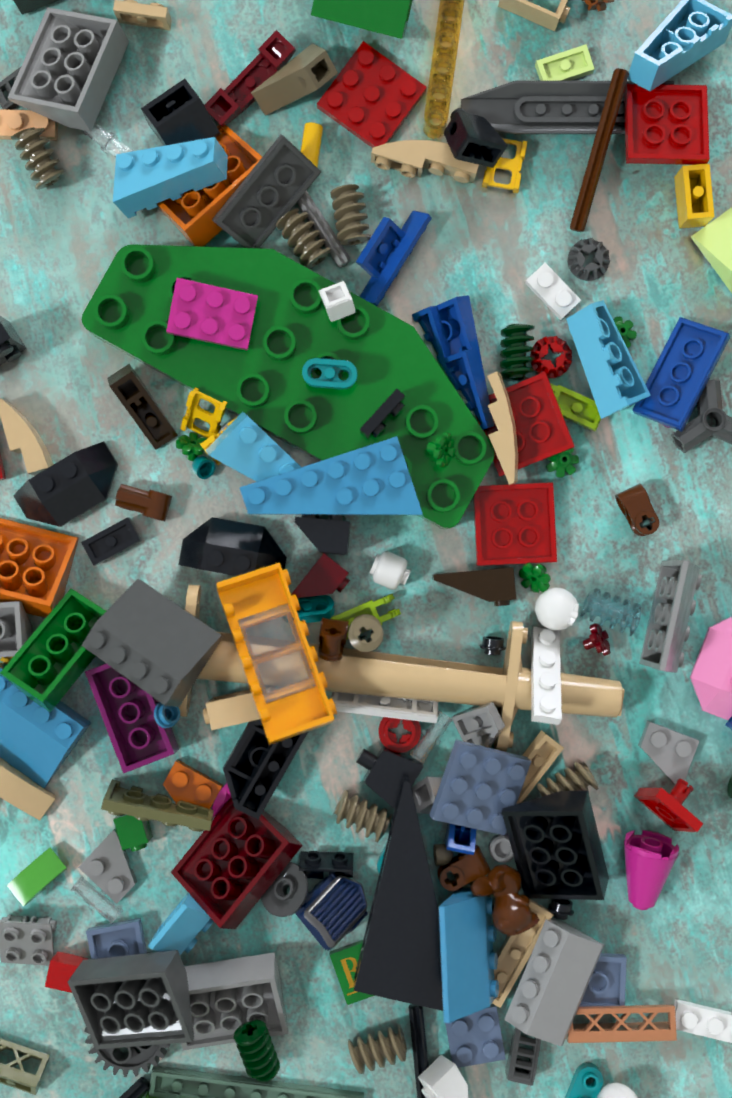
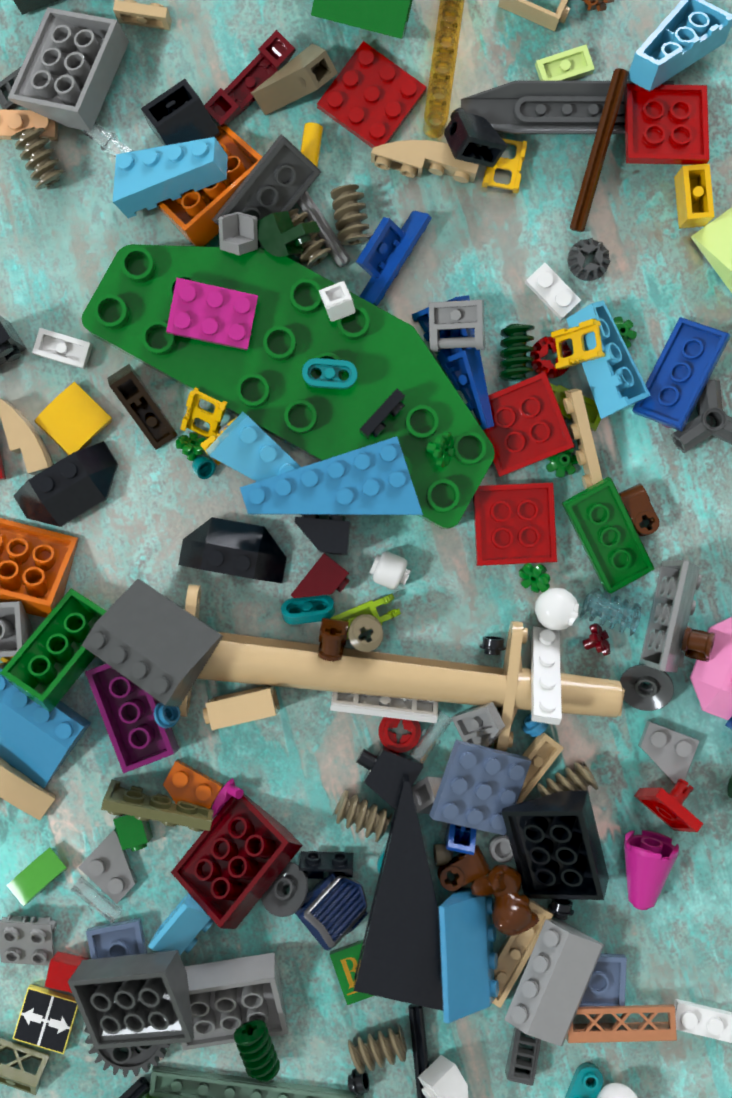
black plate [81,517,142,566] -> none
reddish brown piece [115,484,172,522] -> none
light orange window [216,563,337,745] -> none
black wedge [223,719,309,819] -> none
dark brown slope [432,567,516,606] -> none
sand blue plate [445,1004,506,1068] -> none
tan slope [487,372,518,485] -> none
none -> black tile [12,984,79,1054]
none -> white plate [32,328,93,370]
none -> yellow slope [35,381,112,455]
none -> light grey panel [218,212,258,255]
none -> dark green brick [257,211,320,257]
none -> black plate [348,1068,369,1097]
none -> light grey plate [429,300,486,352]
none -> dark azure plate [522,714,548,737]
none -> yellow piece [551,319,605,369]
none -> green tile [562,477,655,595]
none -> tan plate [563,388,603,489]
none -> dark grey dish [620,664,674,711]
none -> reddish brown piece [682,627,715,662]

